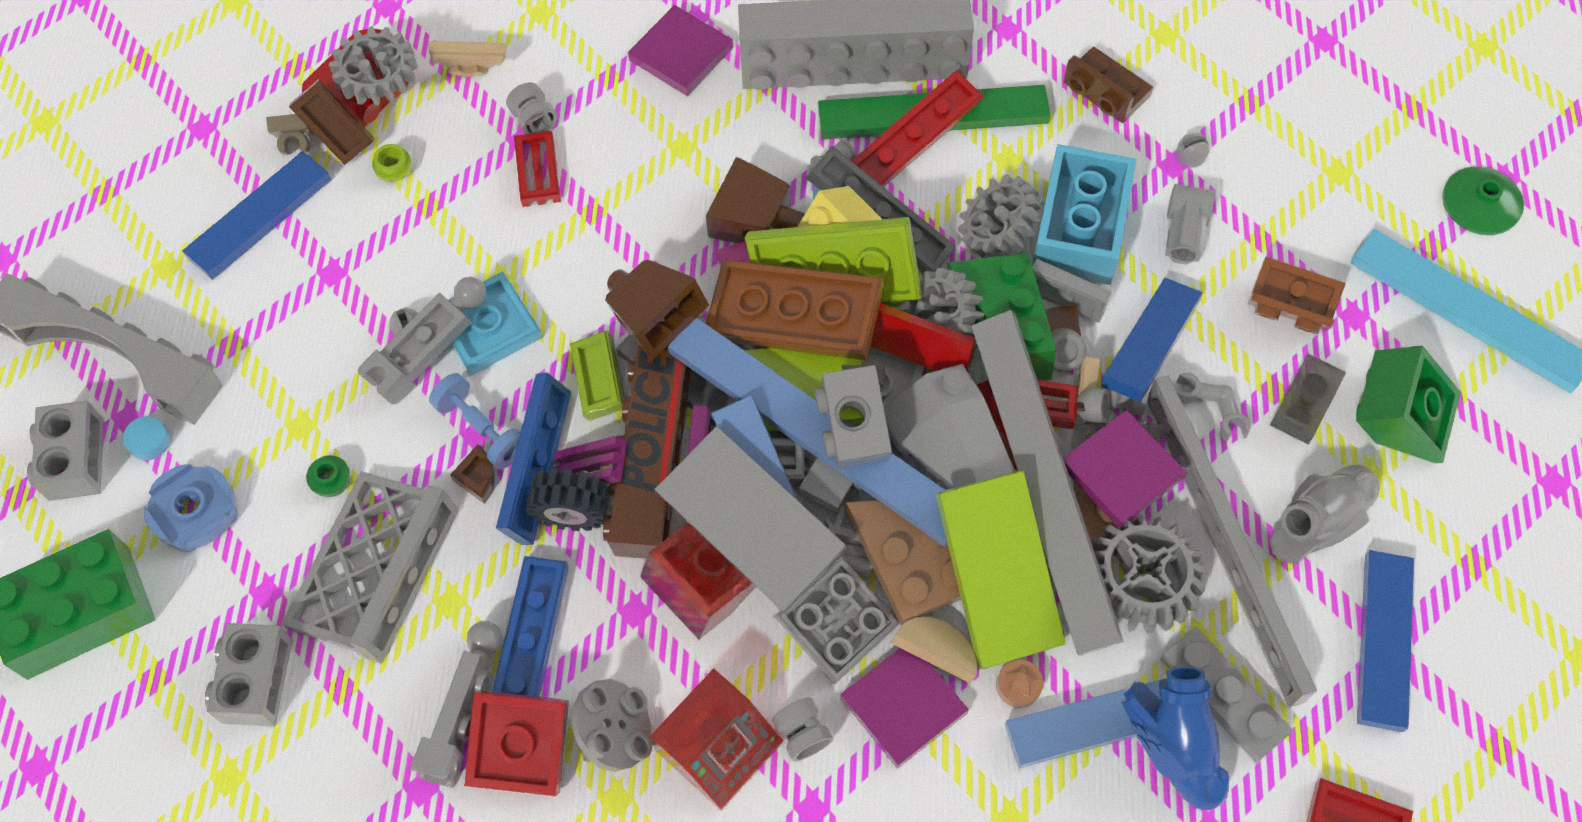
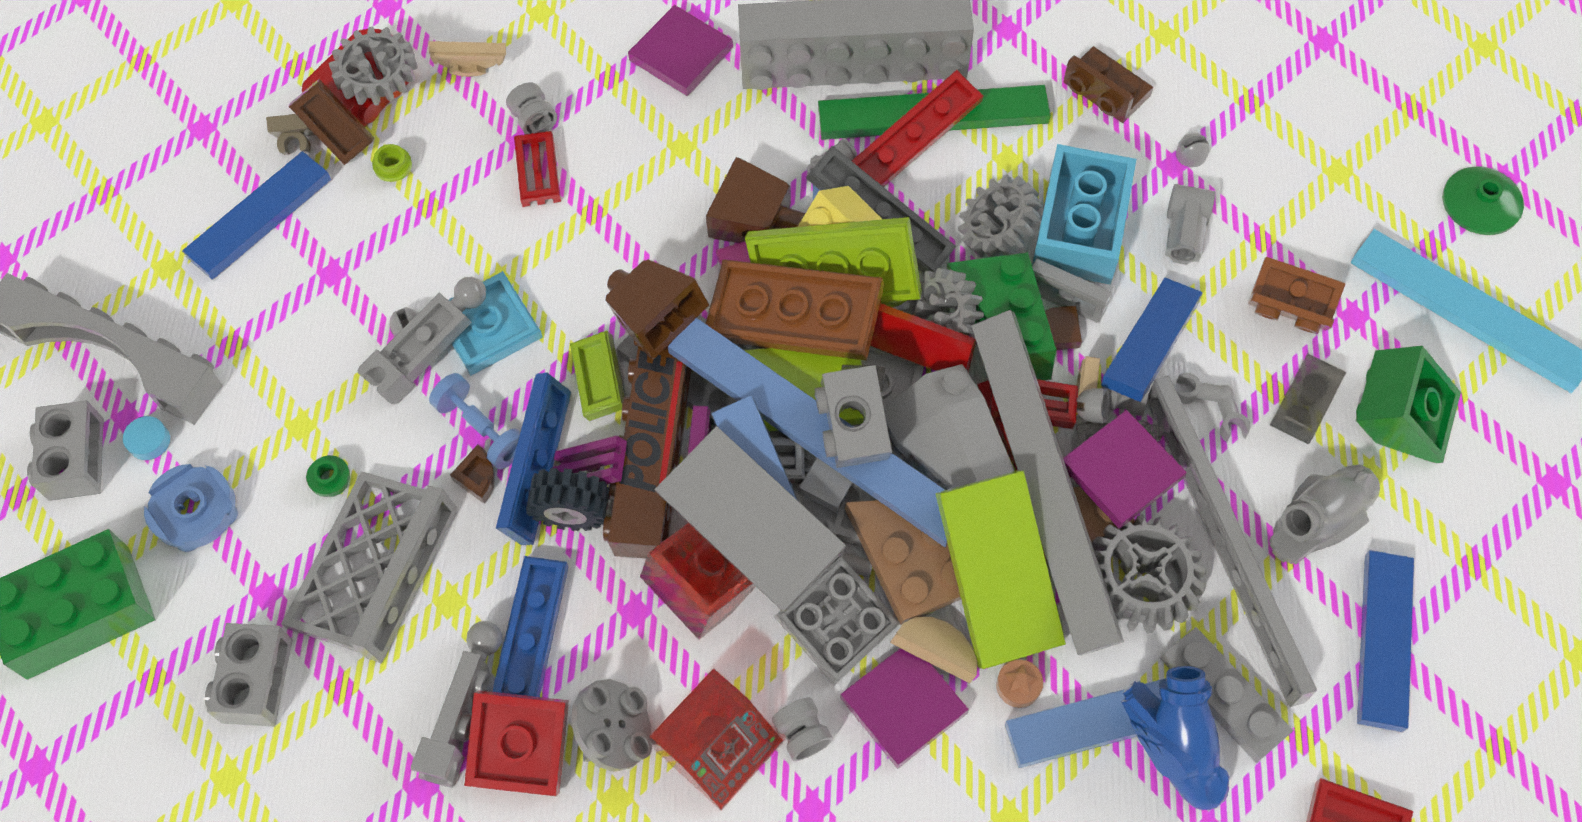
light grey tile [1051,328,1087,371] -> none

